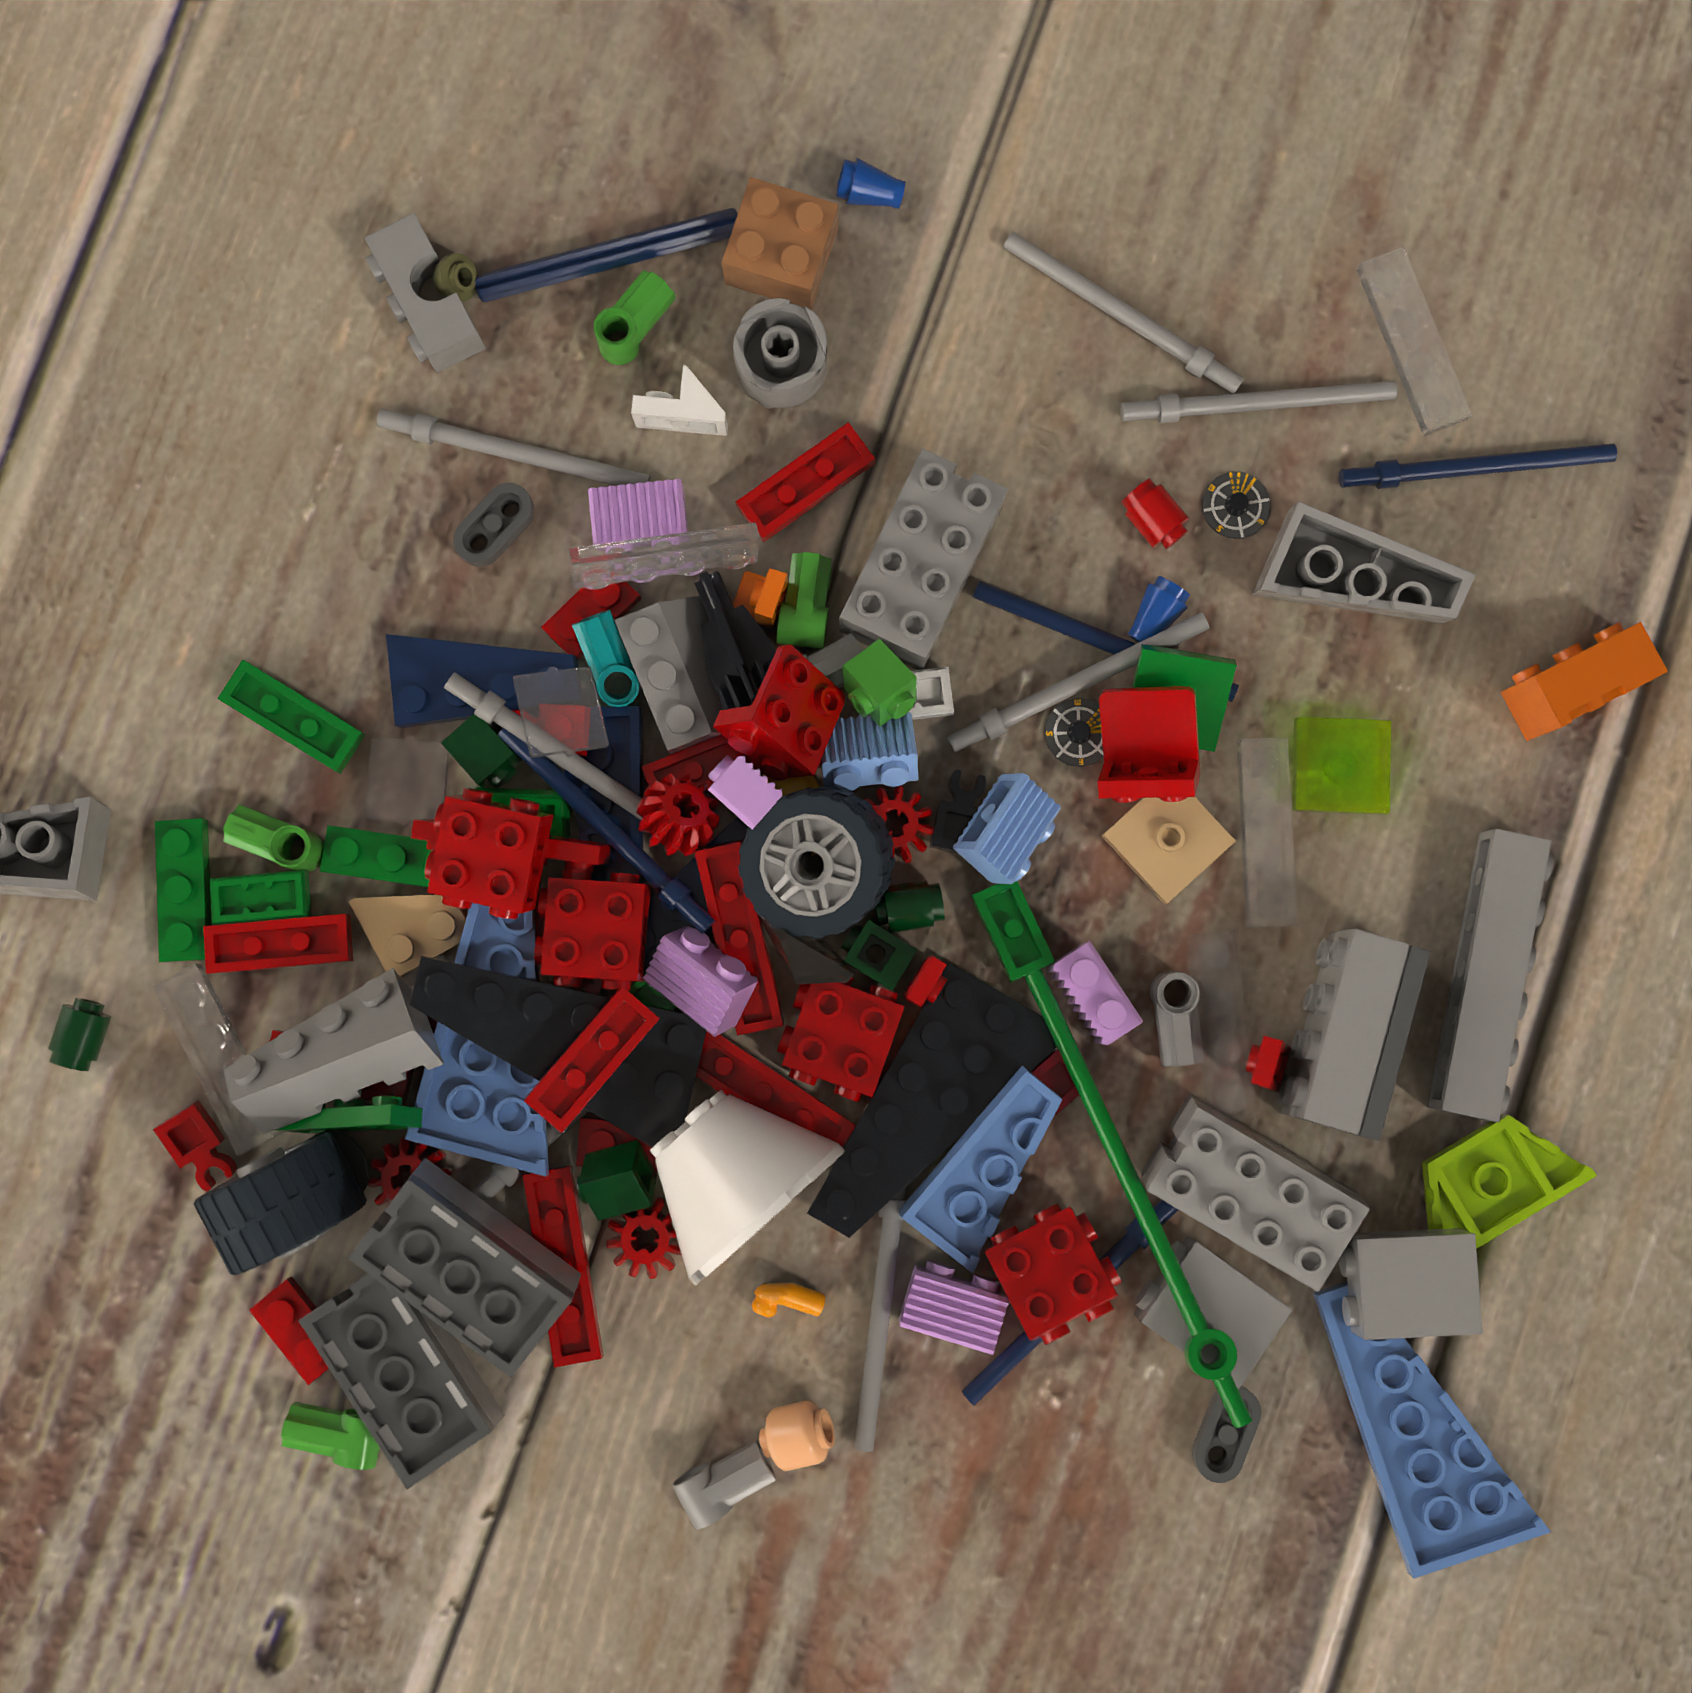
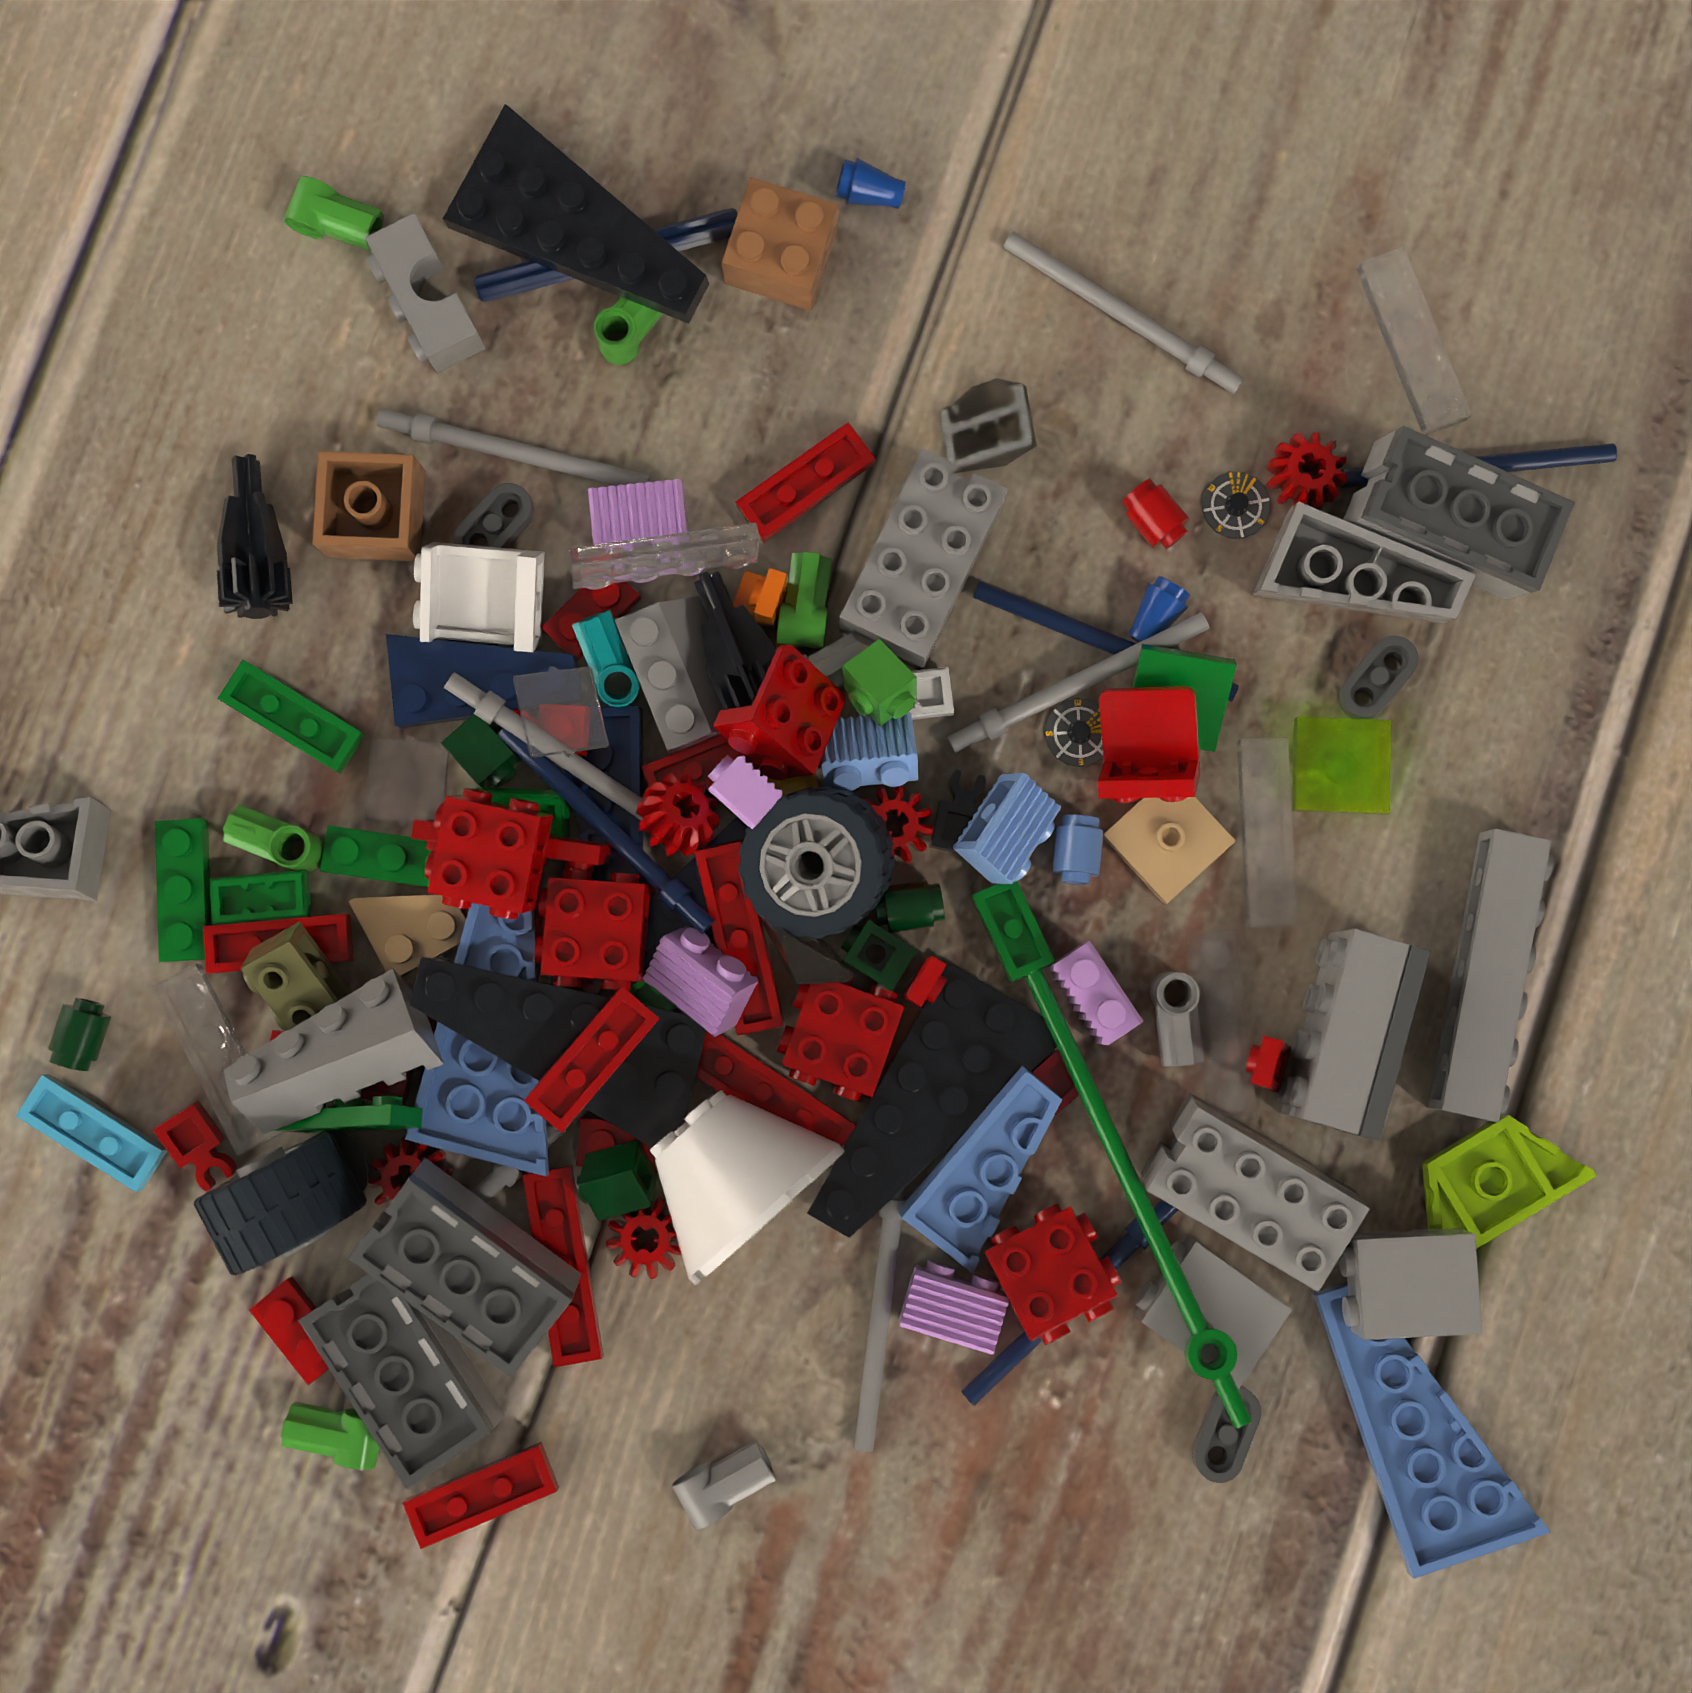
olive plate [433,253,478,302] -> none
white slope [631,365,728,436] -> none
light grey brick [733,298,828,409] -> none
light orange arm [751,1283,825,1318] -> none
light nougat head [759,1400,835,1471] -> none
light grey bar [1120,381,1398,423] -> none
orange wedge [1500,622,1668,741] -> none
none -> medium azure plate [16,1074,168,1192]
none -> black piece [217,454,293,619]
none -> olive brick [240,922,352,1031]
none -> bright green piece [283,176,384,251]
none -> medium nougat brick [312,451,426,561]
none -> red plate [403,1442,559,1549]
none -> white panel [413,542,545,652]
none -> black wing [443,104,709,324]
none -> clear smoke slope [939,378,1037,473]
none -> medium blue brick [1052,815,1103,885]
none -> red gear [1266,432,1348,510]
none -> dark grey plate [1339,636,1419,721]
none -> dark grey piece [1343,426,1575,600]

